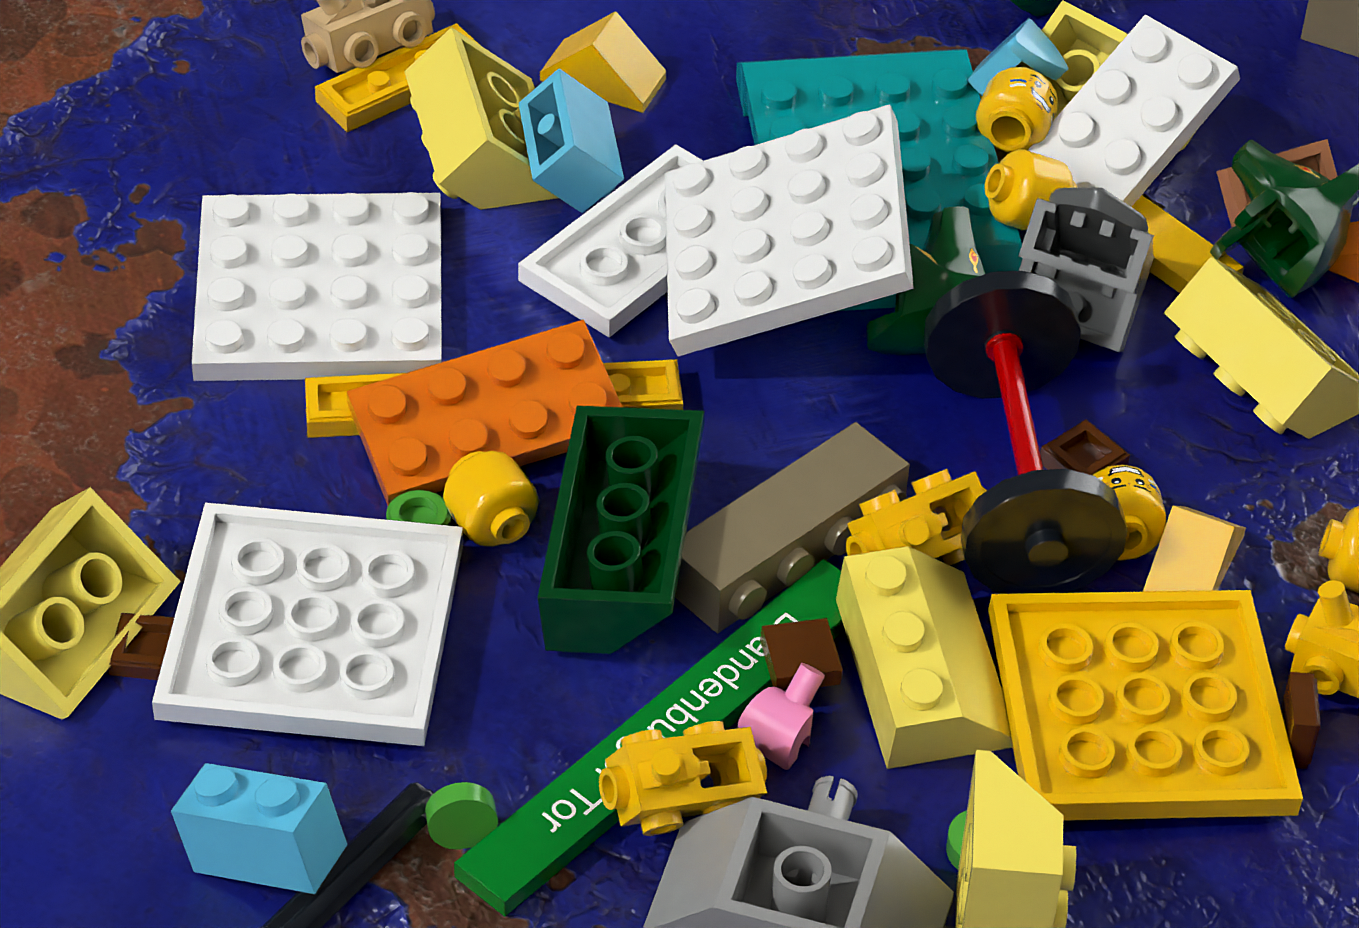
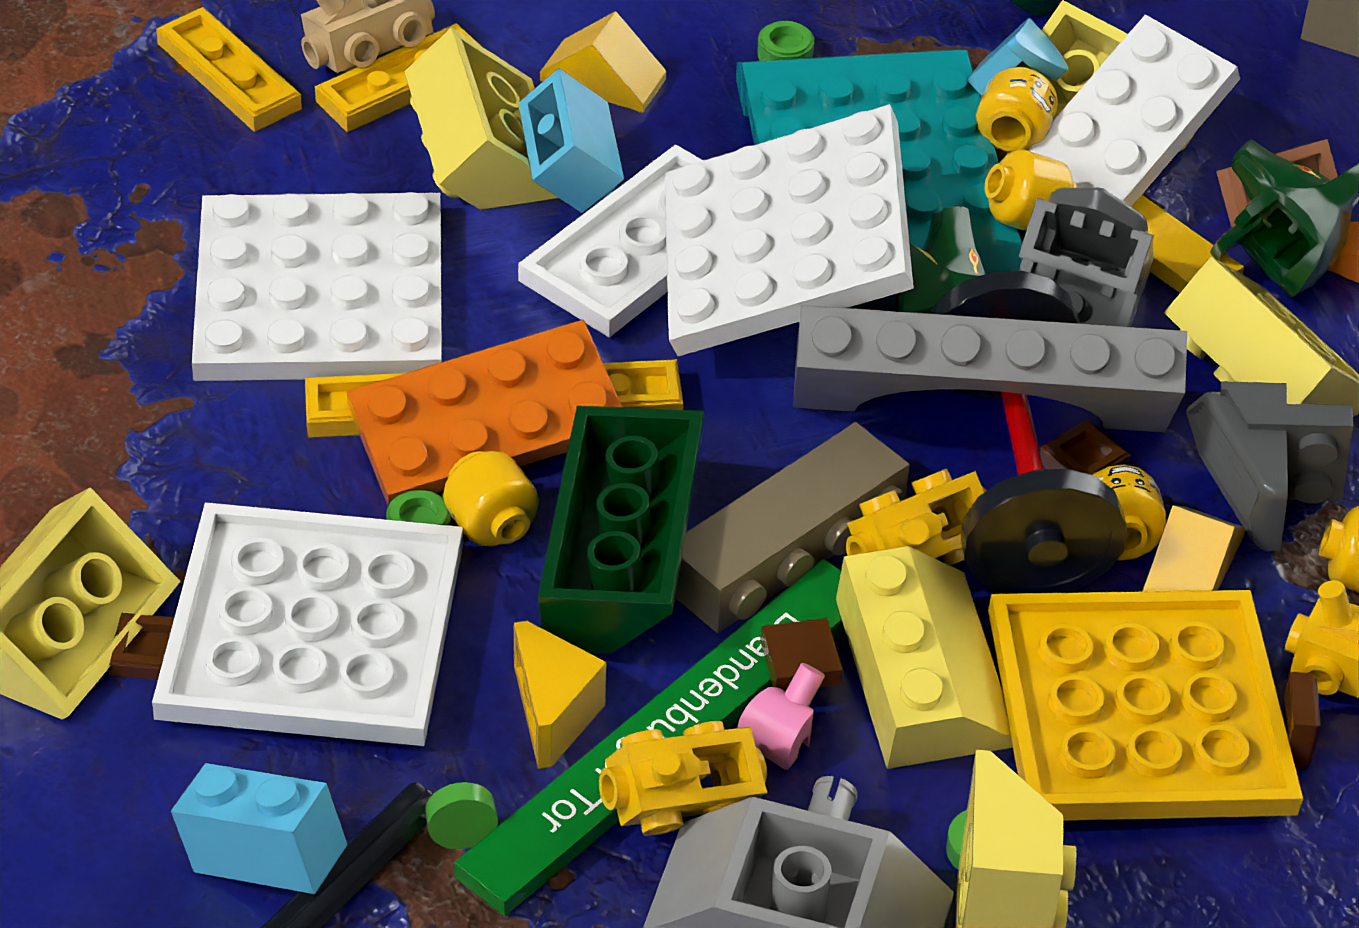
none -> yellow tile [156,7,302,132]
none -> yellow slope [514,621,606,769]
none -> bright green tile [757,21,814,61]
none -> light grey arch [793,305,1187,433]
none -> dark grey piece [1186,381,1353,552]

